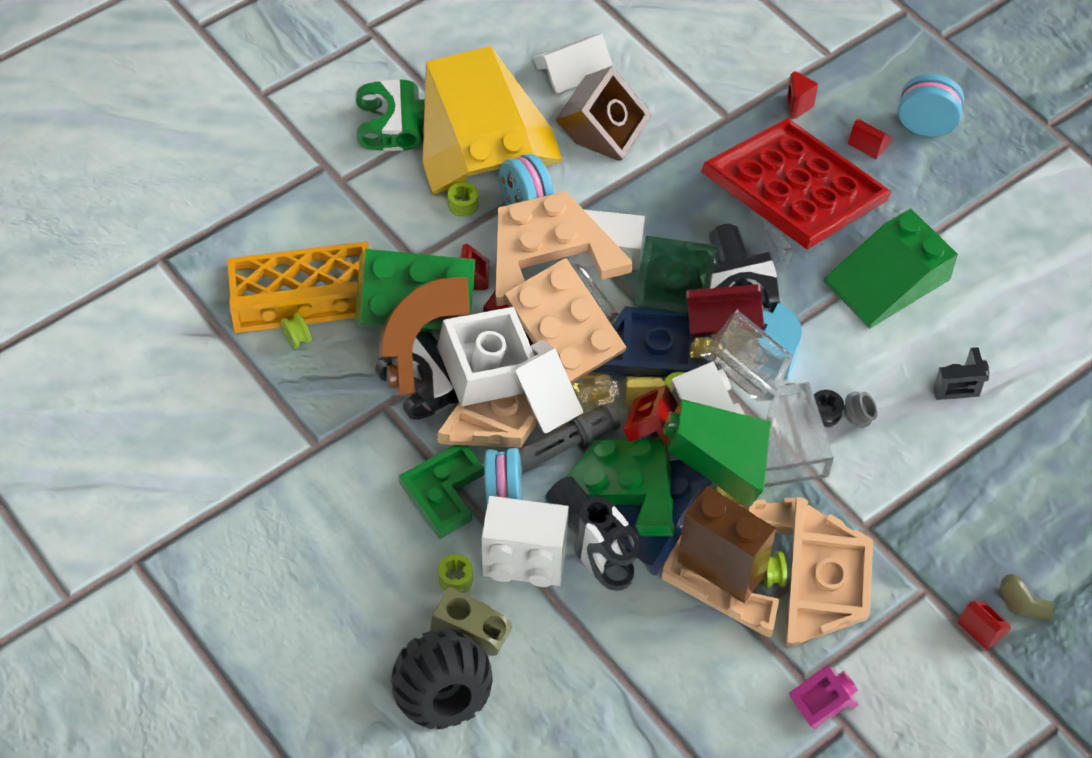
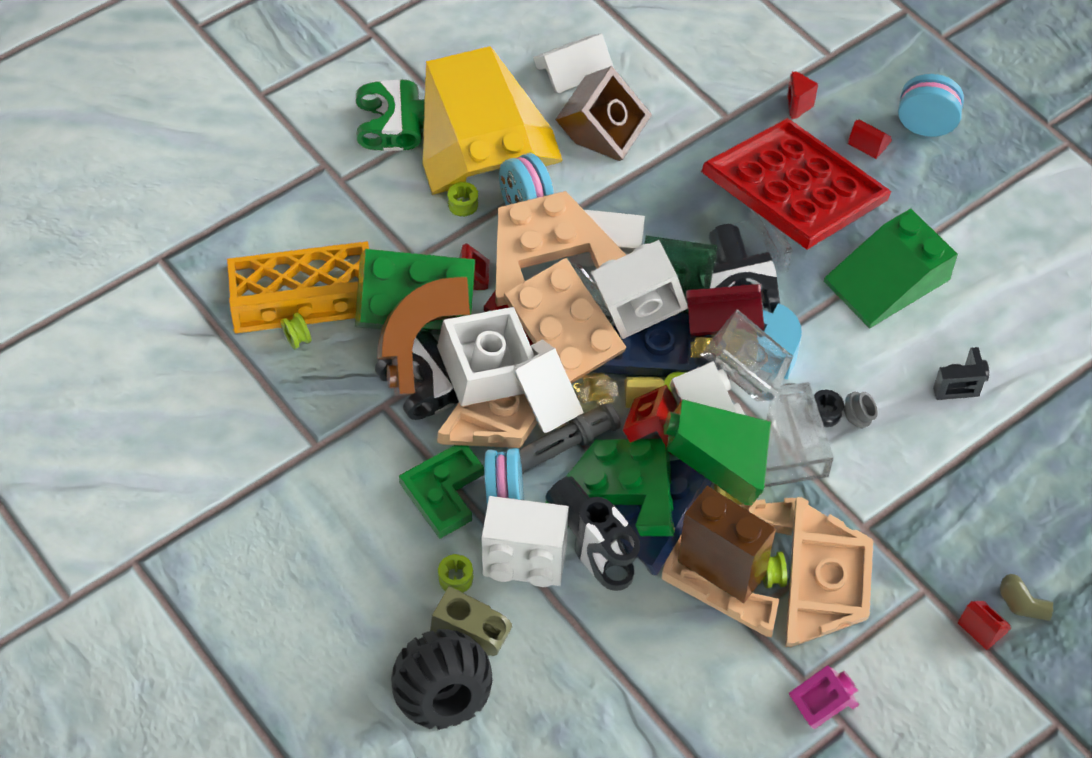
none -> white brick [591,240,688,339]

